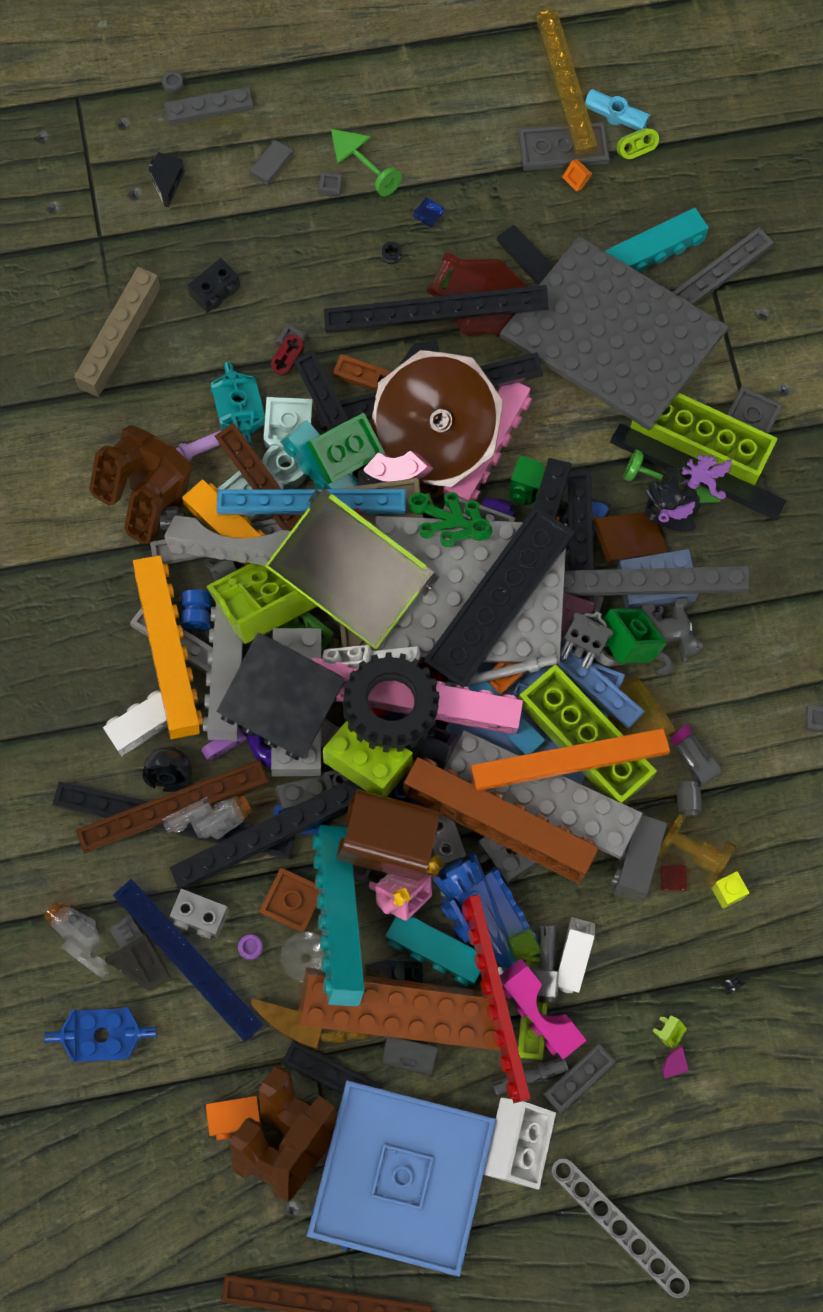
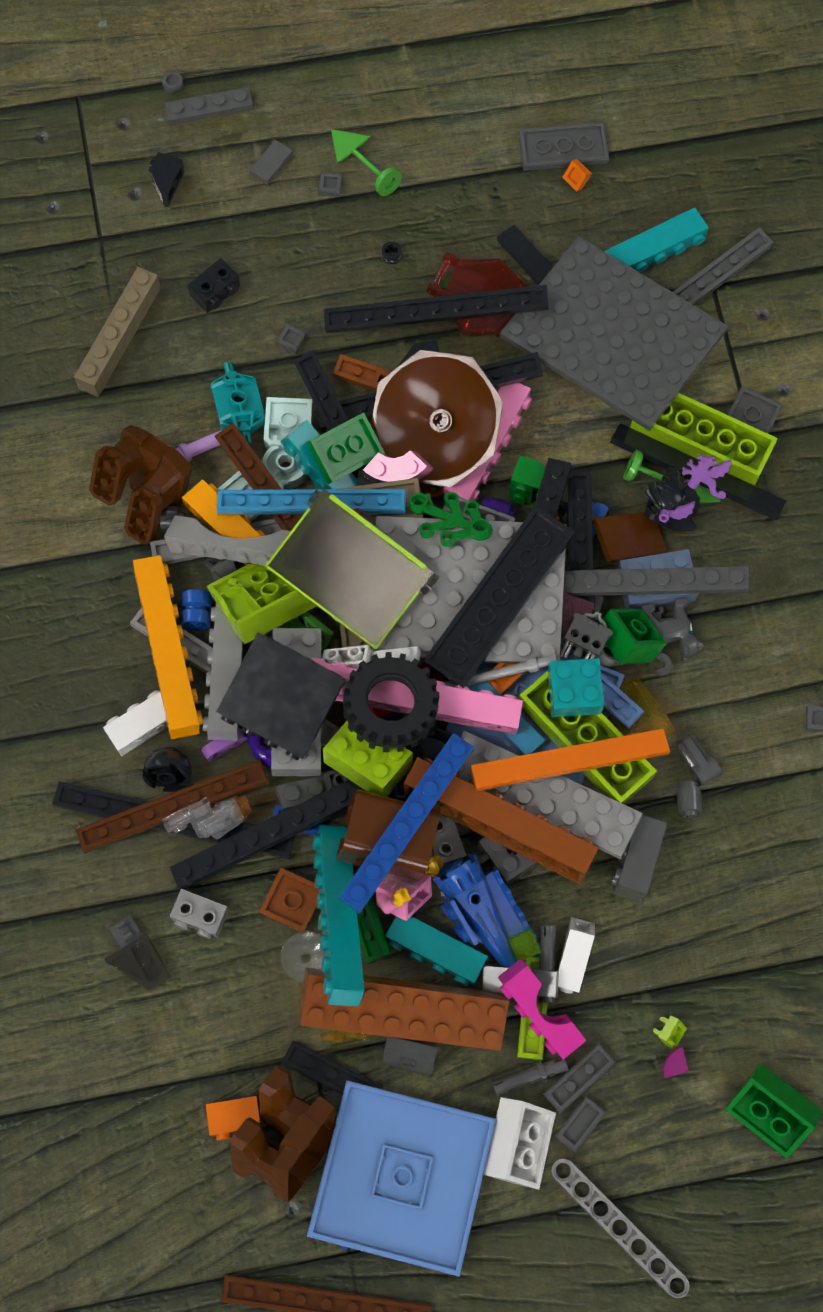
clear plate [44,903,110,980] -> none
blue plate [44,1007,157,1062] -> none
clear blue plate [113,879,264,1042] -> none
medium lavender tile [238,934,263,960] -> none
pearl gold slope [251,998,323,1051] -> none
dark red beam [271,335,305,376] -> none
black slope [365,960,423,983] -> none
clear blue plate [413,197,444,228] -> none
red plate [462,895,530,1104] -> none
clear yellow plate [535,9,598,155] -> none
medium azure piece [584,89,650,131] -> none
lime plate [617,128,659,159] -> none
clear yellow piece [658,814,736,888] -> none
clear red tile [661,865,687,892] -> none
magenta tile [670,724,693,746] -> none
neon yellow brick [711,871,749,909] -> none
black bush [721,973,746,995] -> none
none -> blue plate [338,733,474,914]
none -> green plate [357,896,391,964]
none -> teal brick [547,658,604,717]
none -> dark grey tile [554,1096,606,1153]
none -> green slope [725,1063,823,1159]

